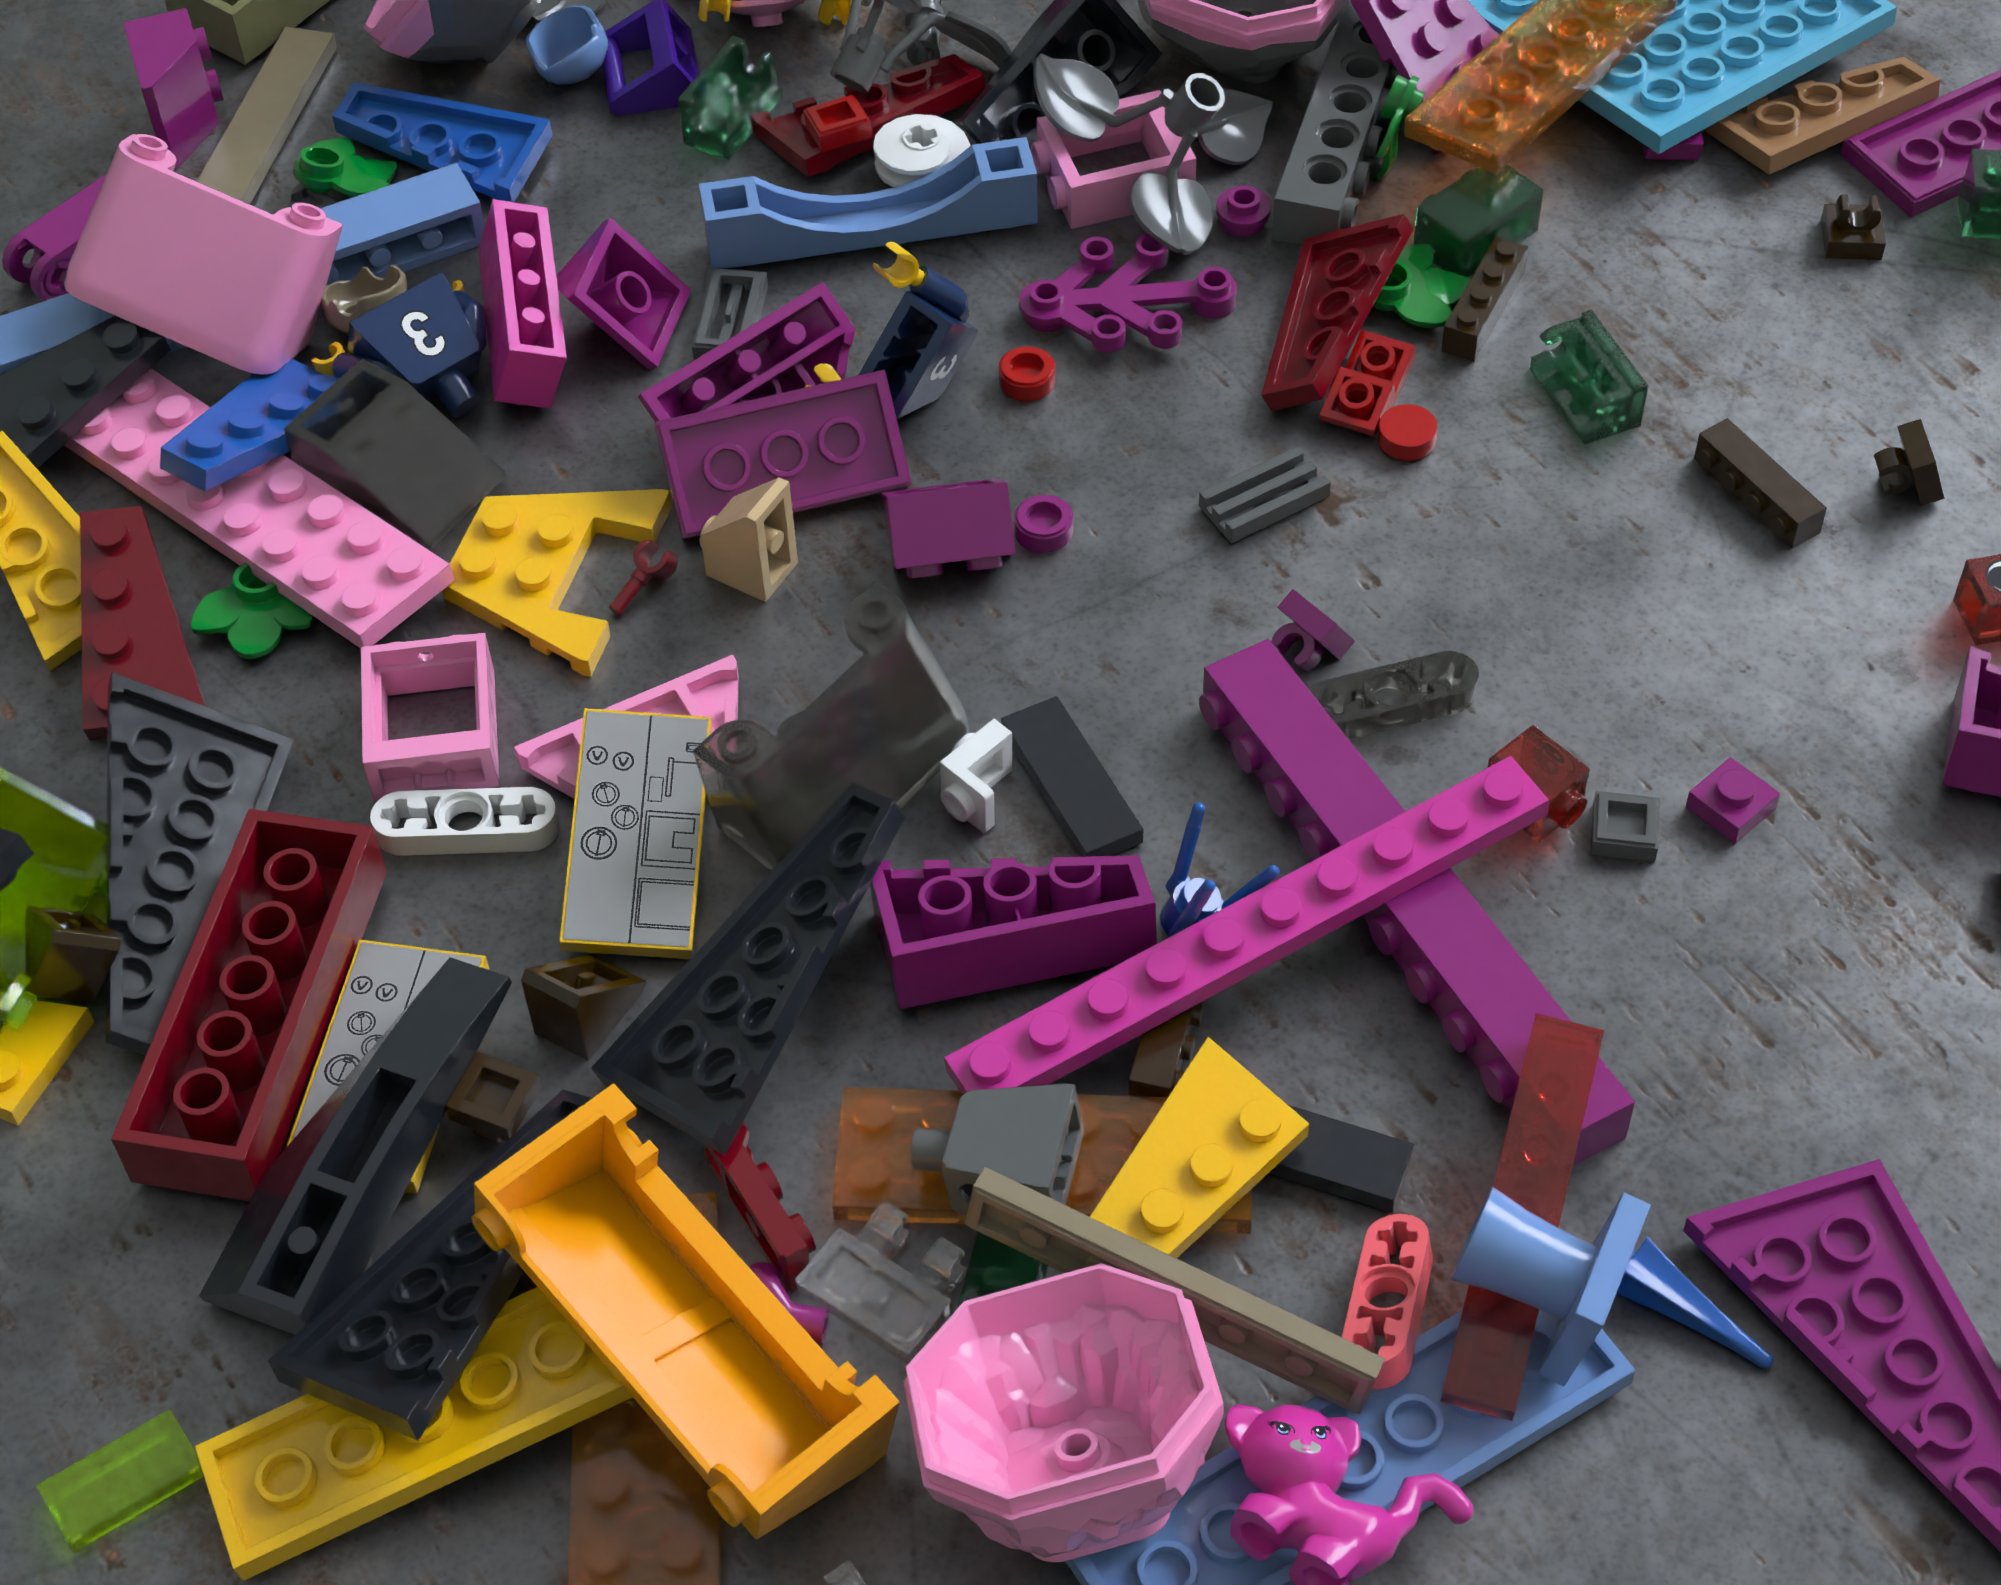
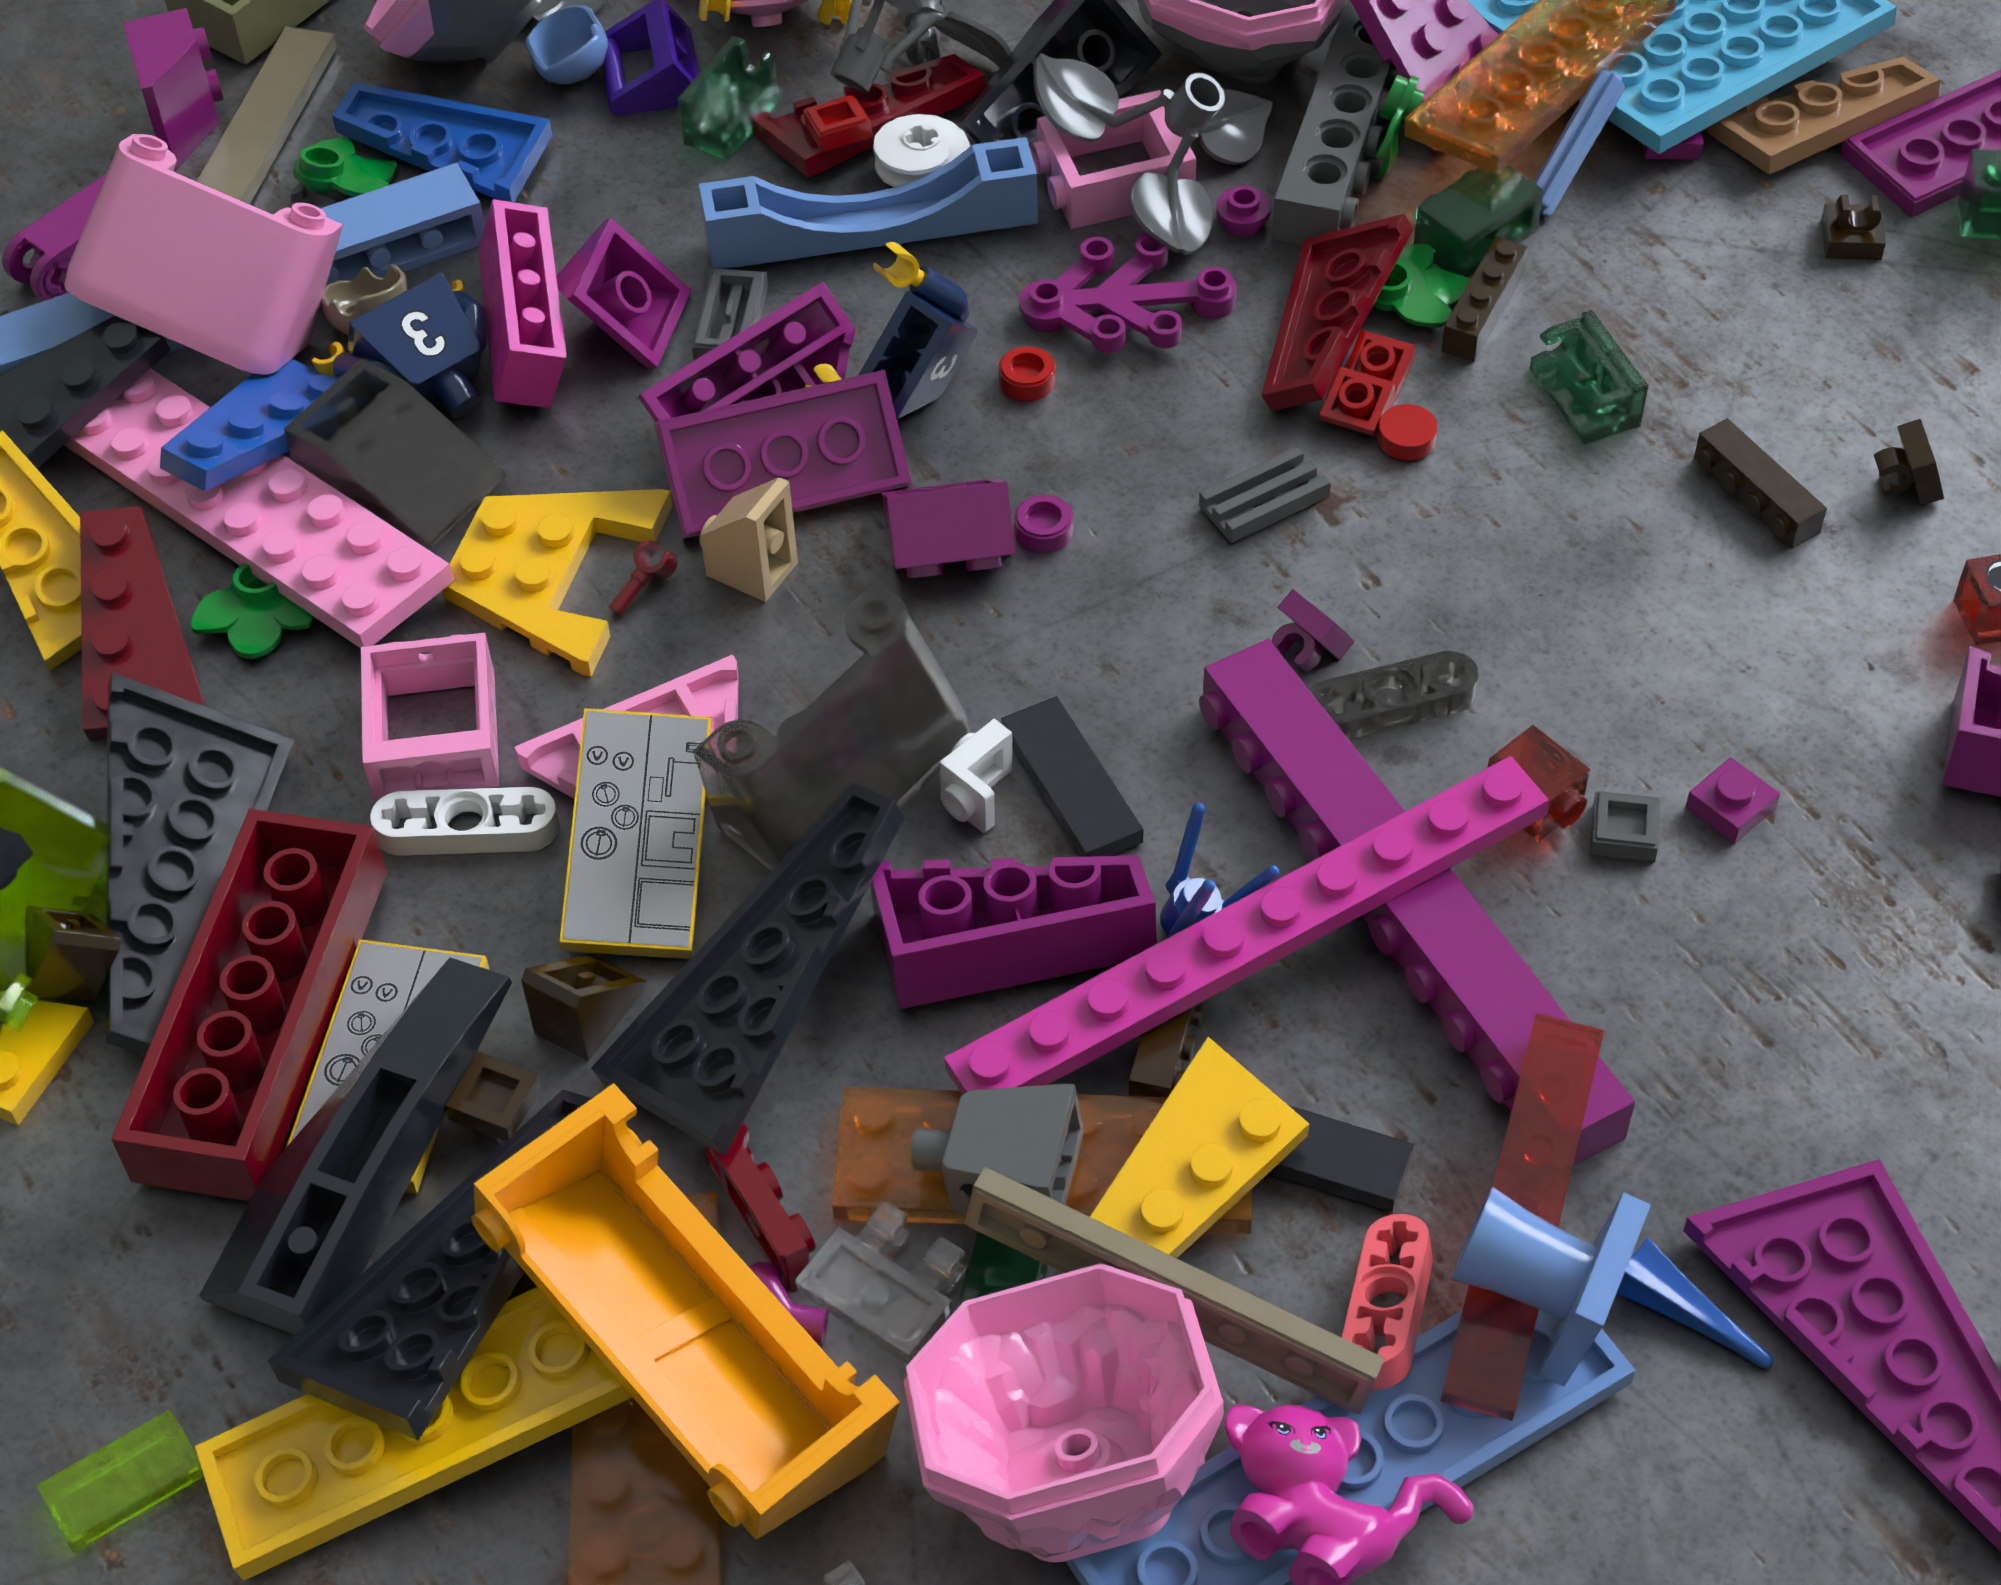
none -> medium blue axle [1524,70,1625,217]

